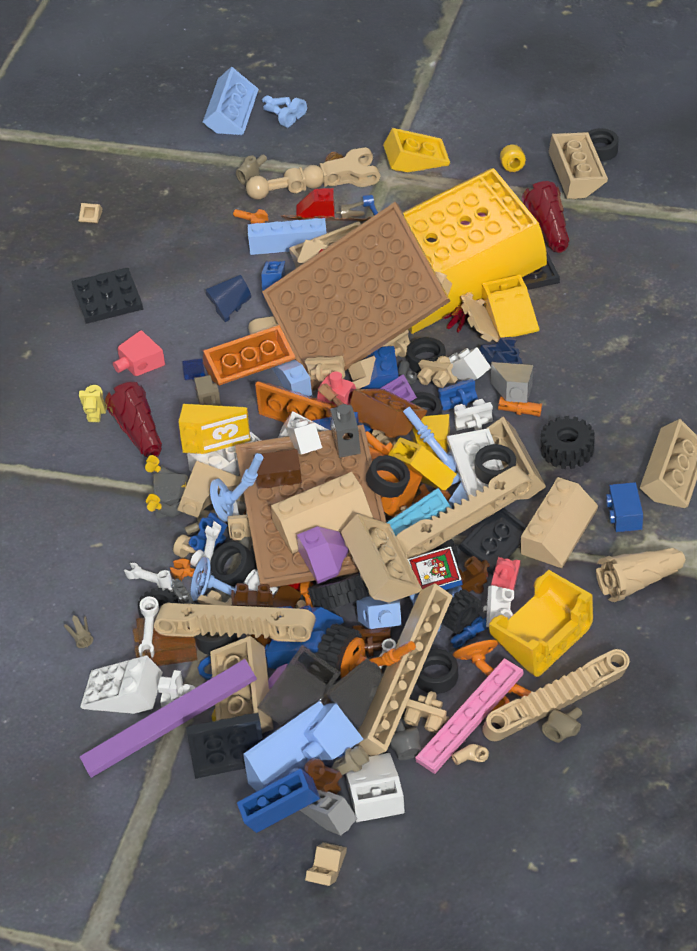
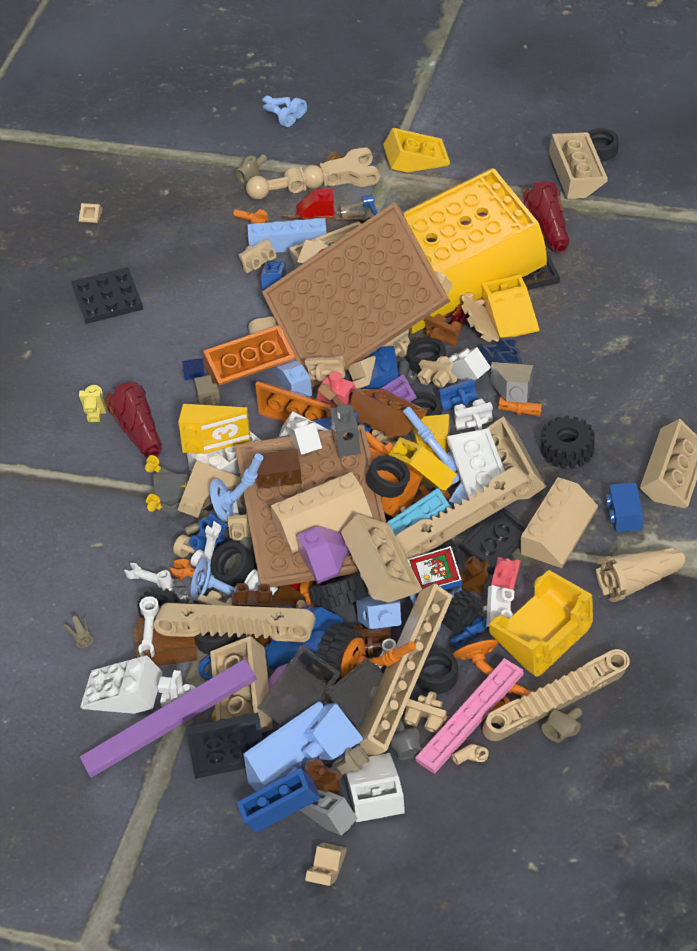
coral torso [113,330,165,376] -> none
light blue slope [203,67,259,135] -> none
dark blue slope [206,275,251,322] -> none
black tyre [475,444,516,484] -> none
yellow head [500,145,526,172] -> none
none -> tan hips [238,239,276,273]
none -> dark orange hips [425,313,462,347]

